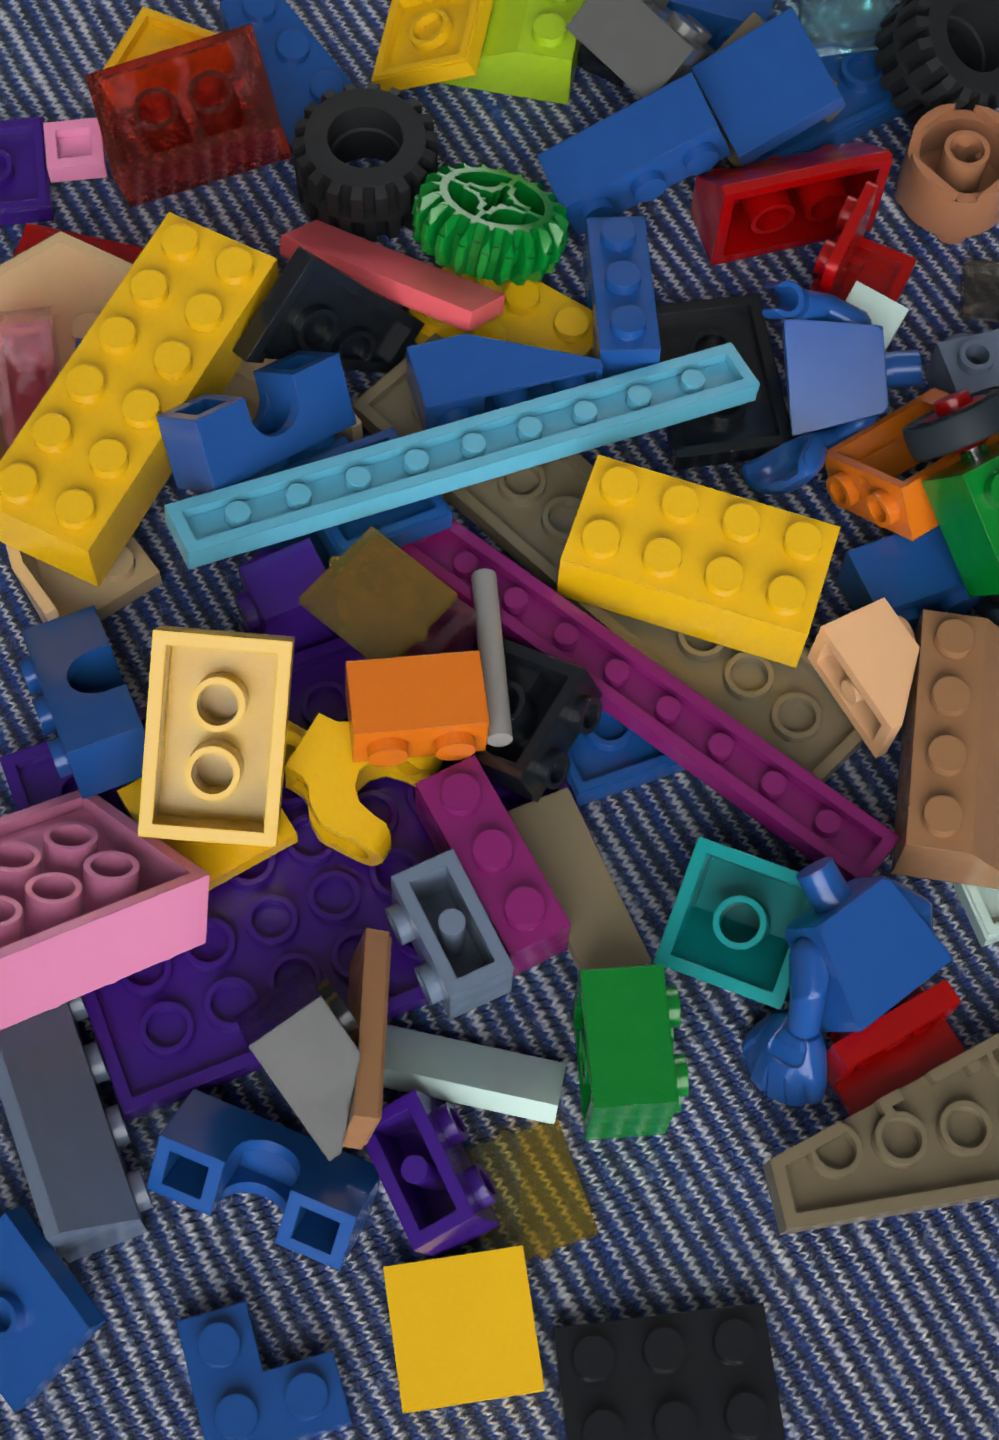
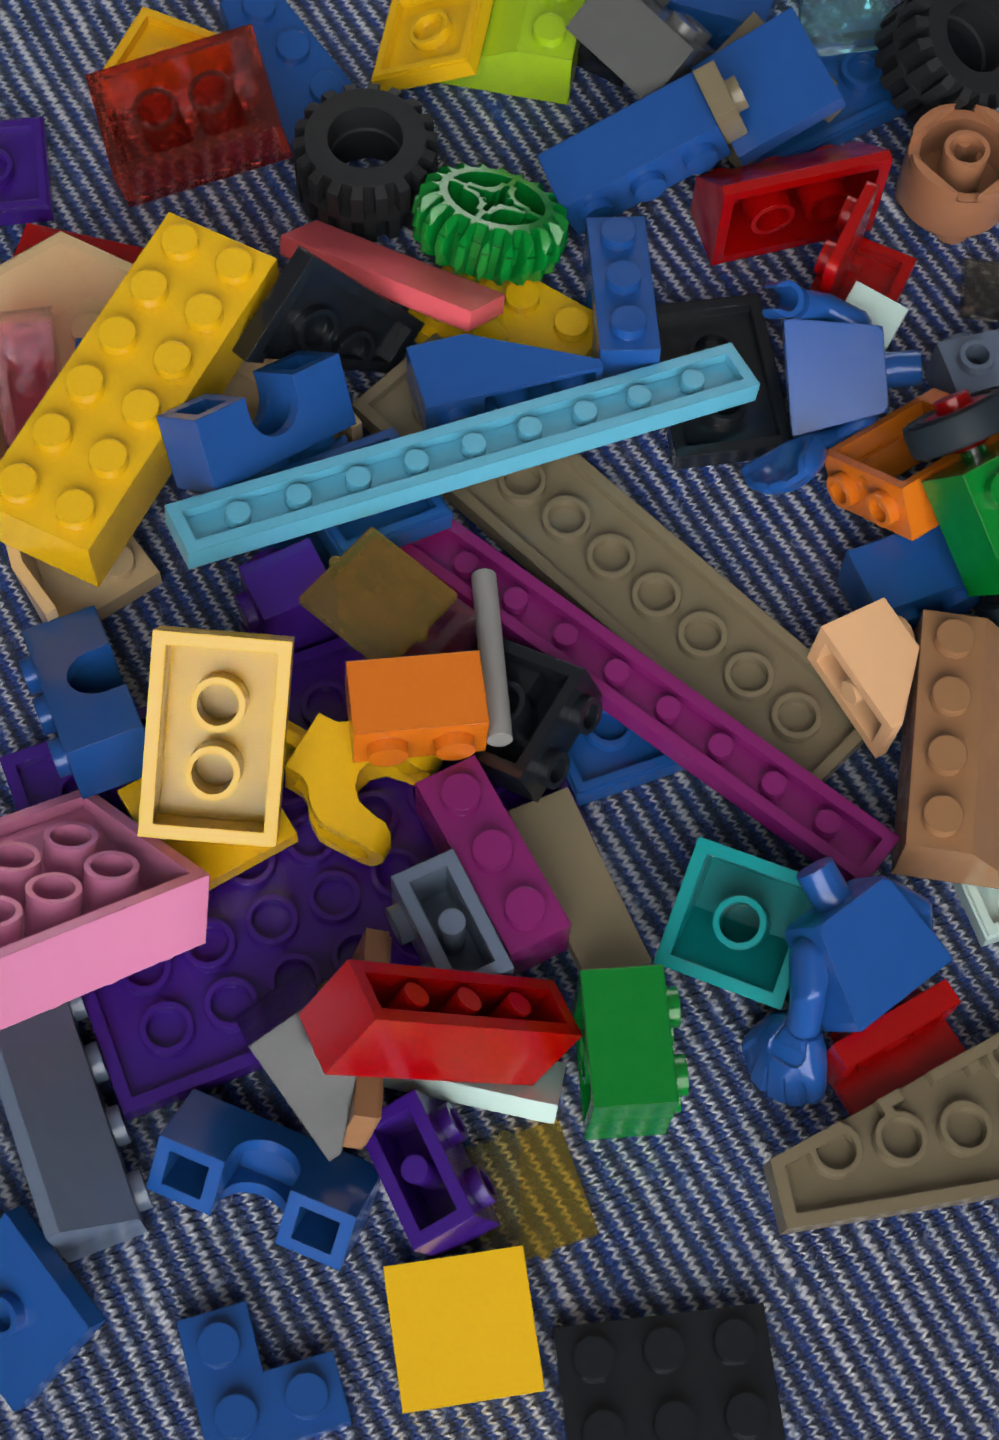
bright pink plate [43,117,108,183] -> none
yellow brick [556,454,841,668] -> none
none -> red brick [298,959,583,1086]
none -> dark tan plate [692,60,749,144]

